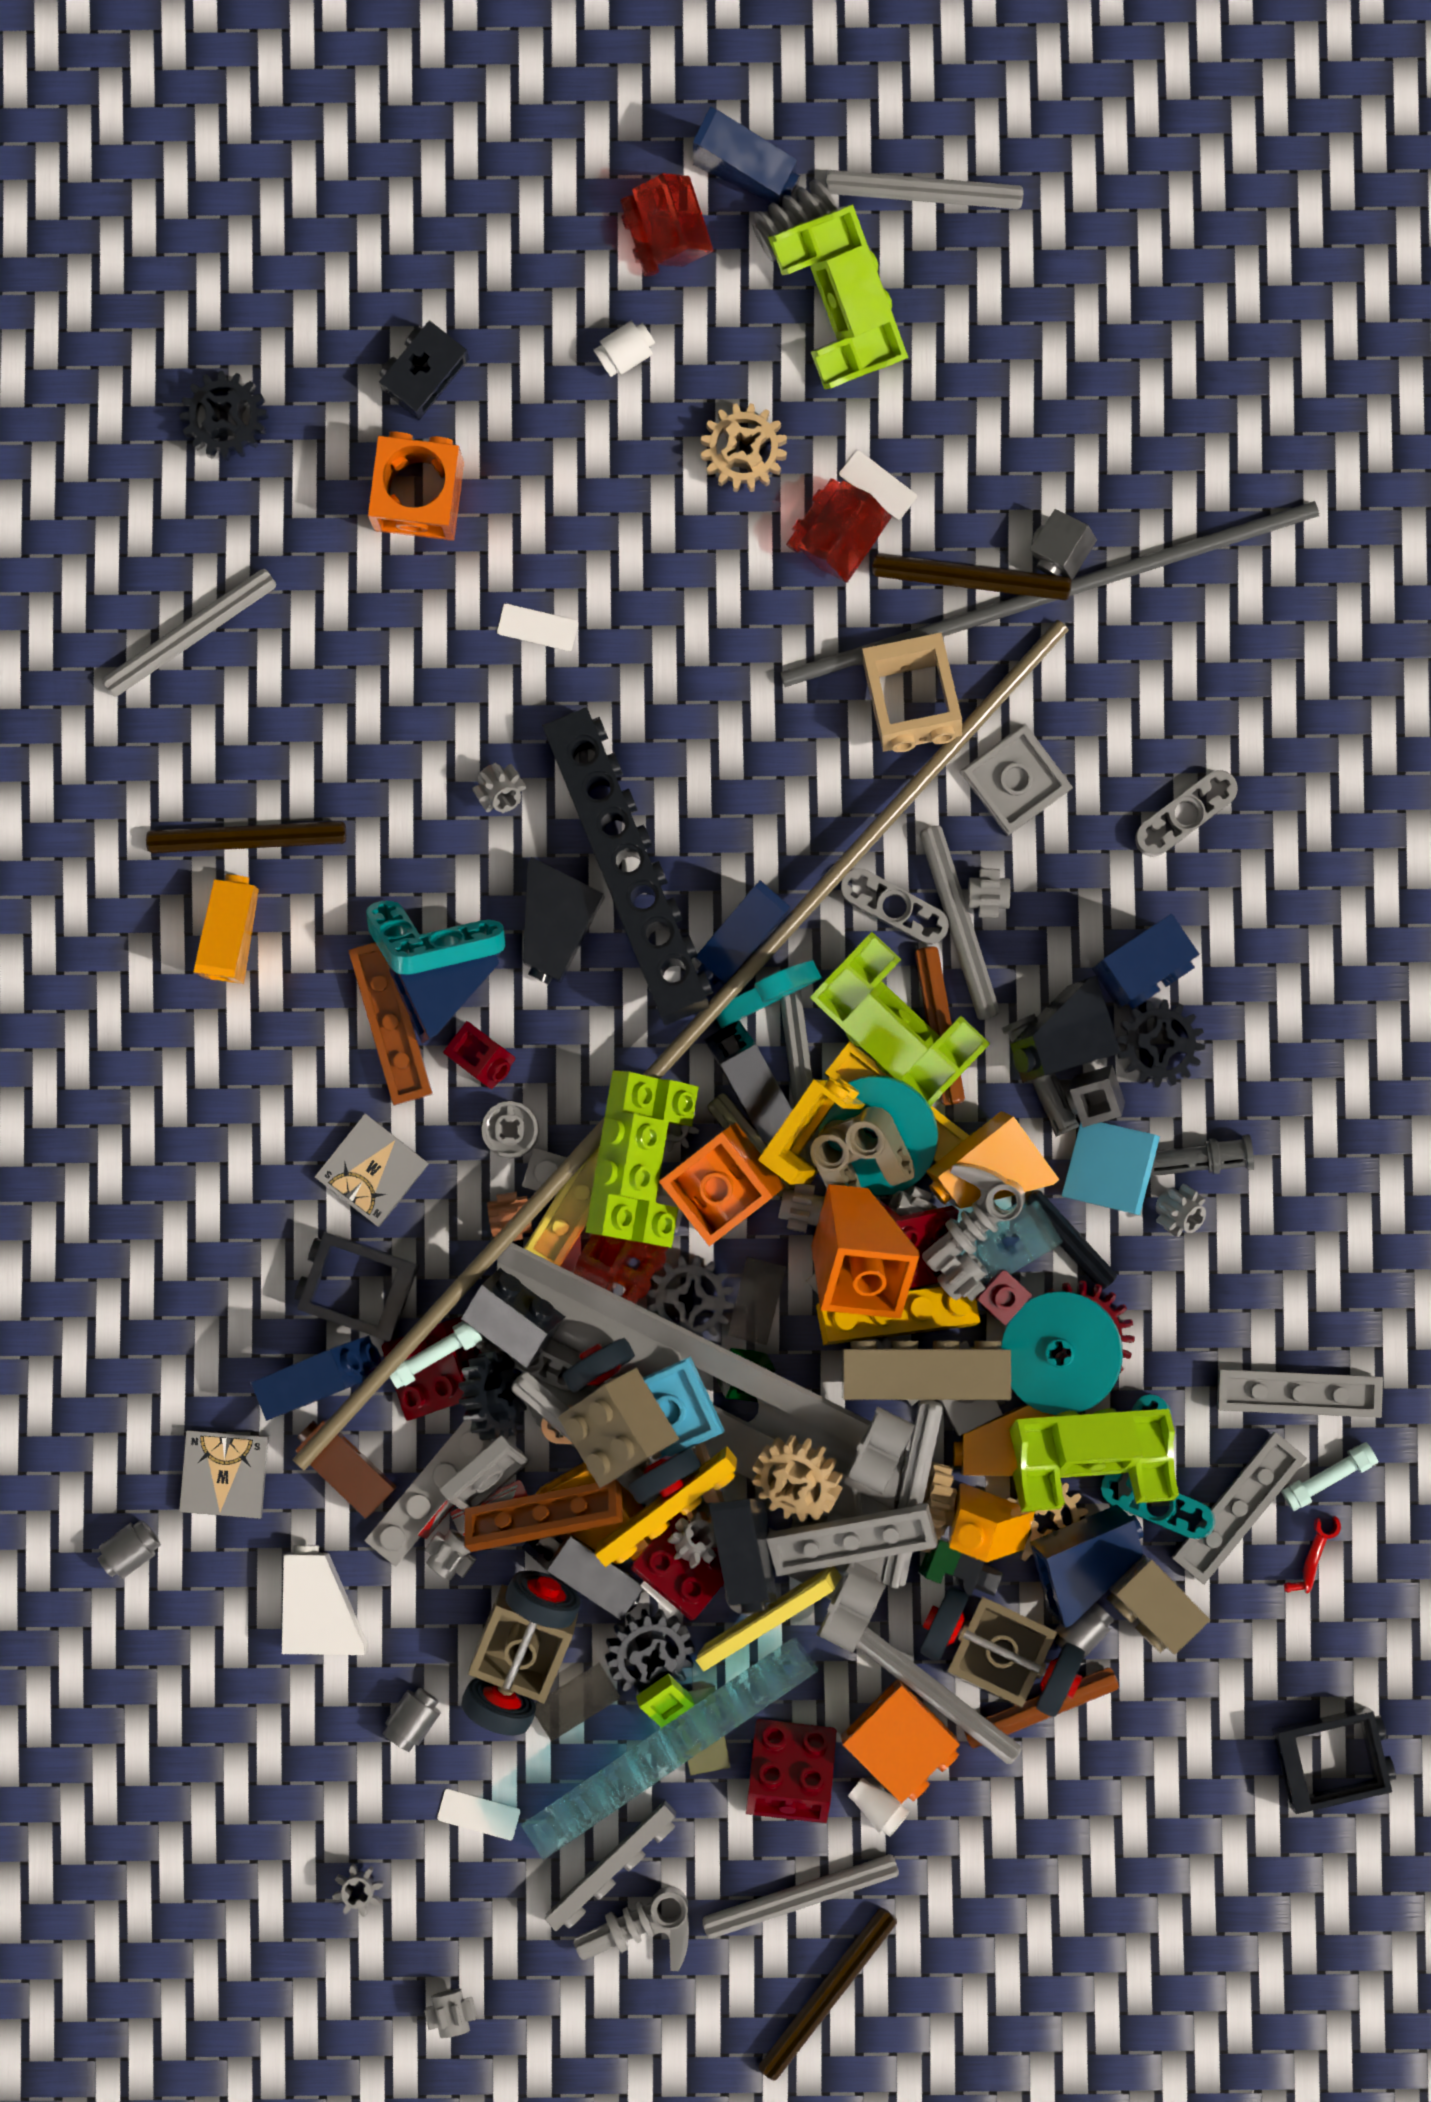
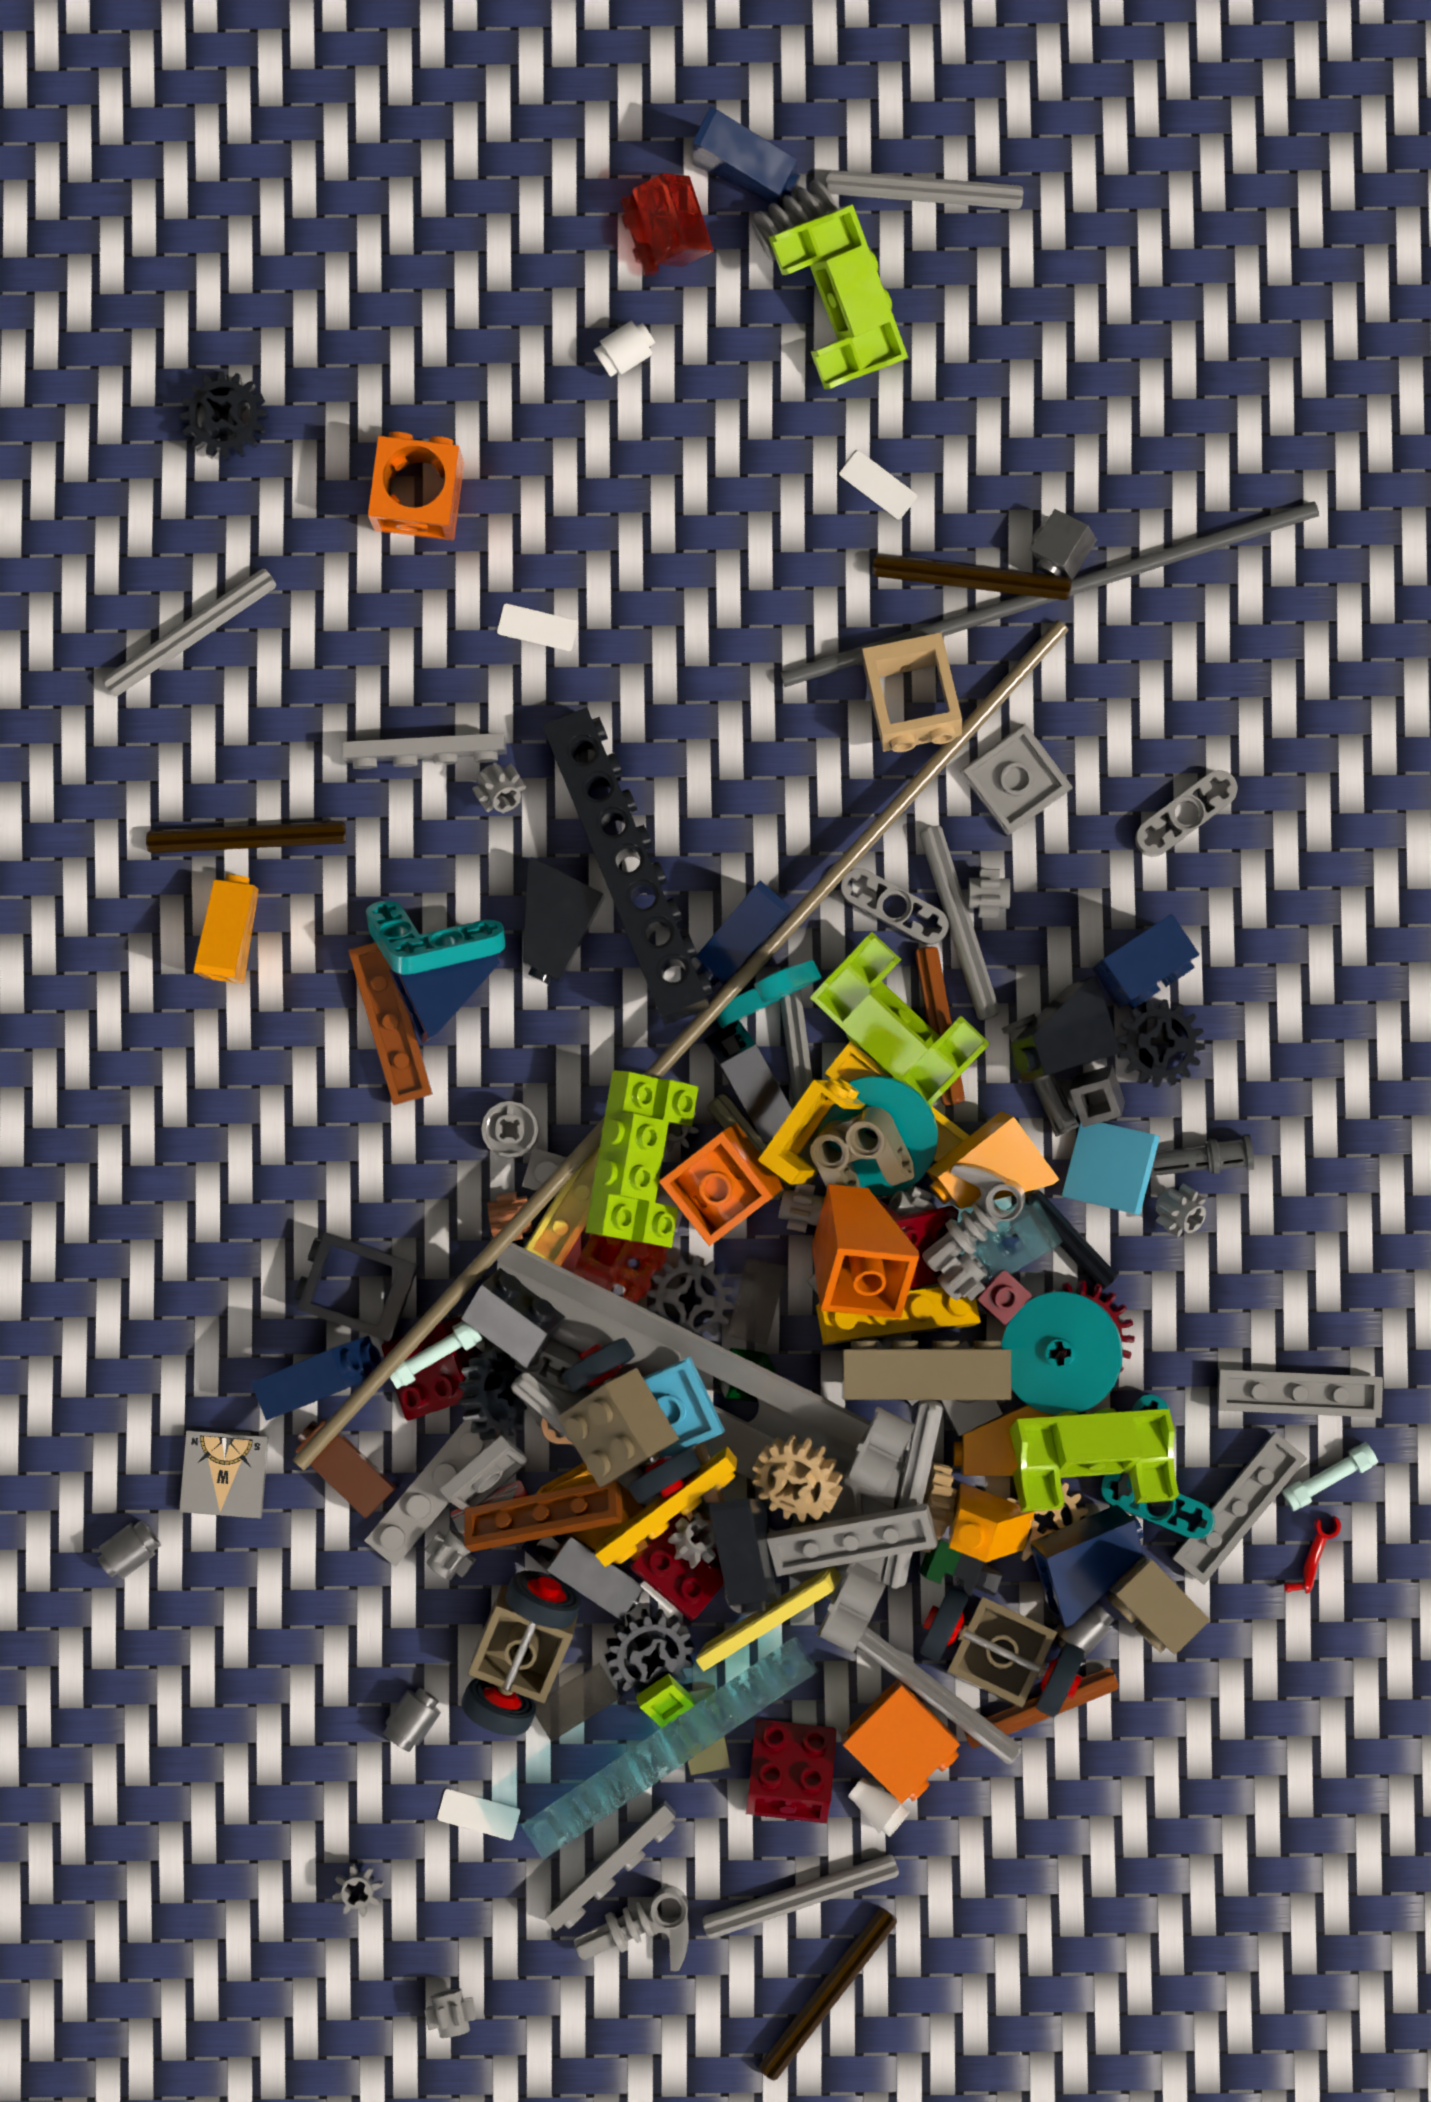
white slope [282,1545,368,1655] -> none
light grey tile [315,1113,429,1227] -> none
black brick [379,320,469,420] -> none
sticker [418,1500,455,1539] -> none
dark red bracket [442,1021,515,1089] -> none
tan gear [701,403,787,492] -> none
clear red brick [786,478,892,583] -> none
black window [1272,1707,1396,1814] -> none
none -> light grey plate [342,733,507,769]

